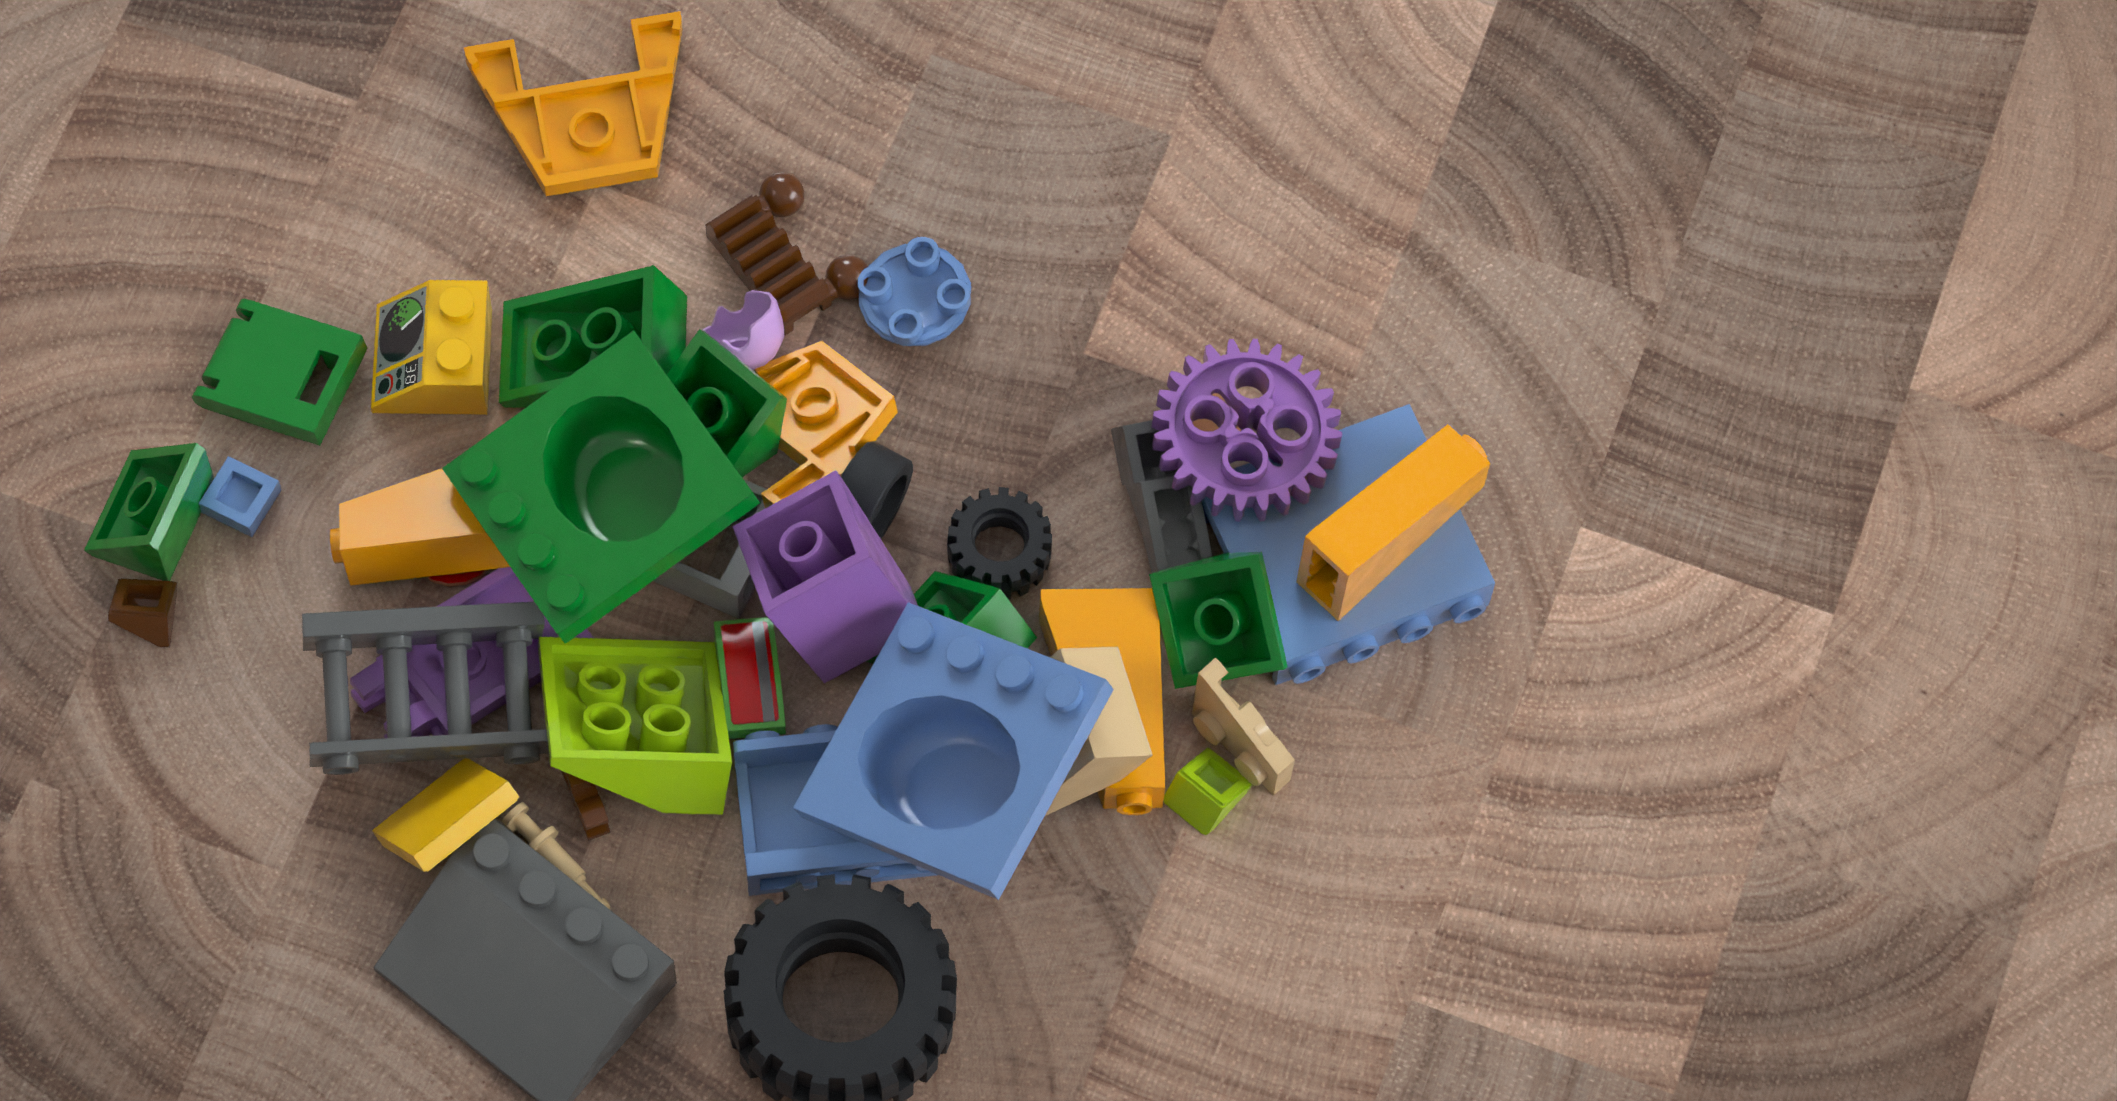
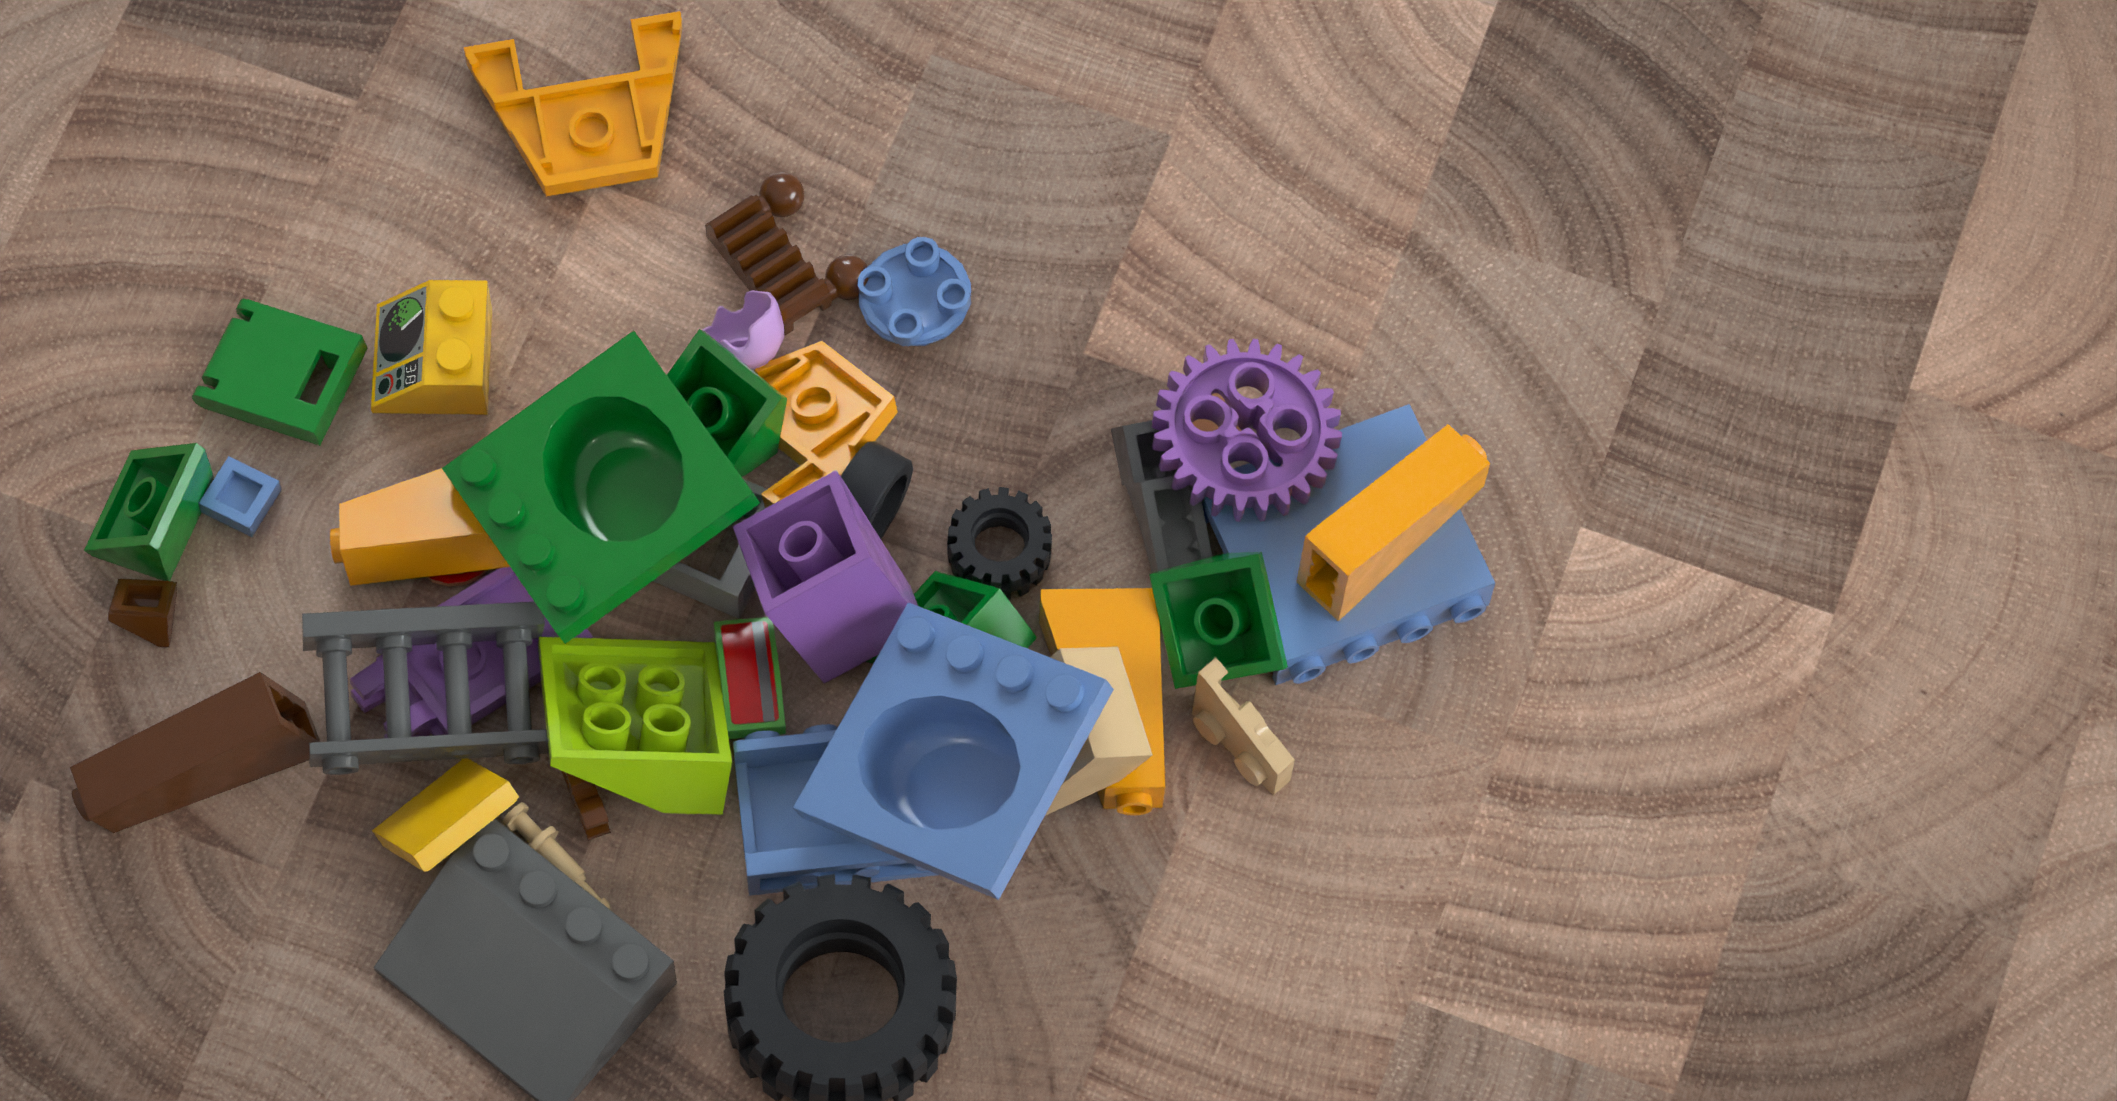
green slope [499,265,687,408] -> none
lime slope [1163,747,1252,835] -> none
none -> reddish brown slope [70,672,320,833]

